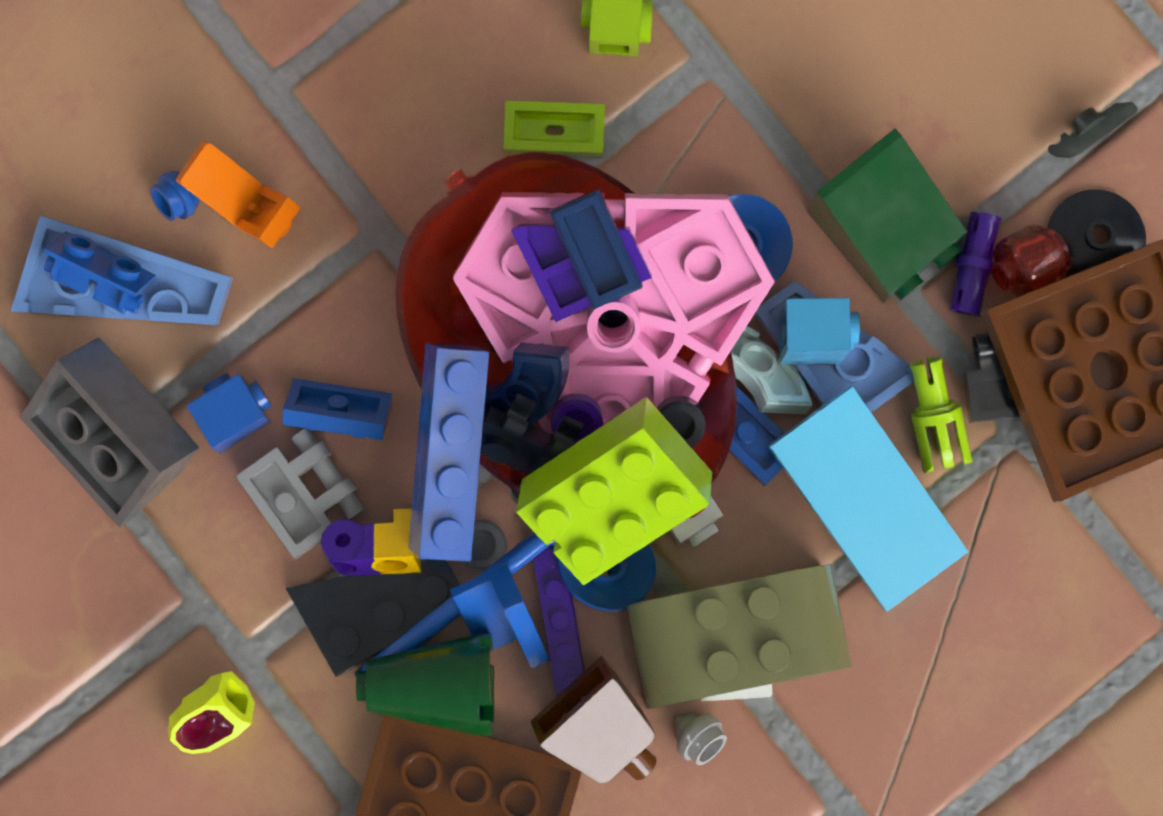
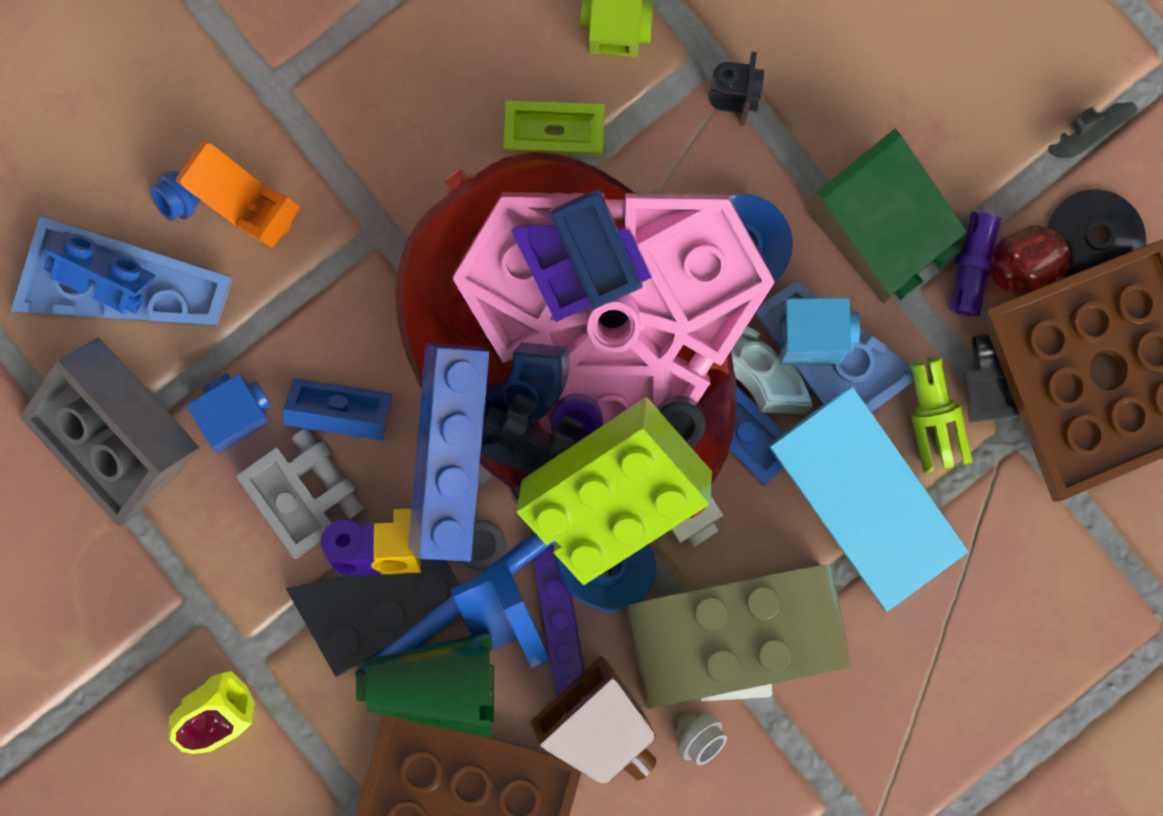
none -> black hinge [708,52,764,126]

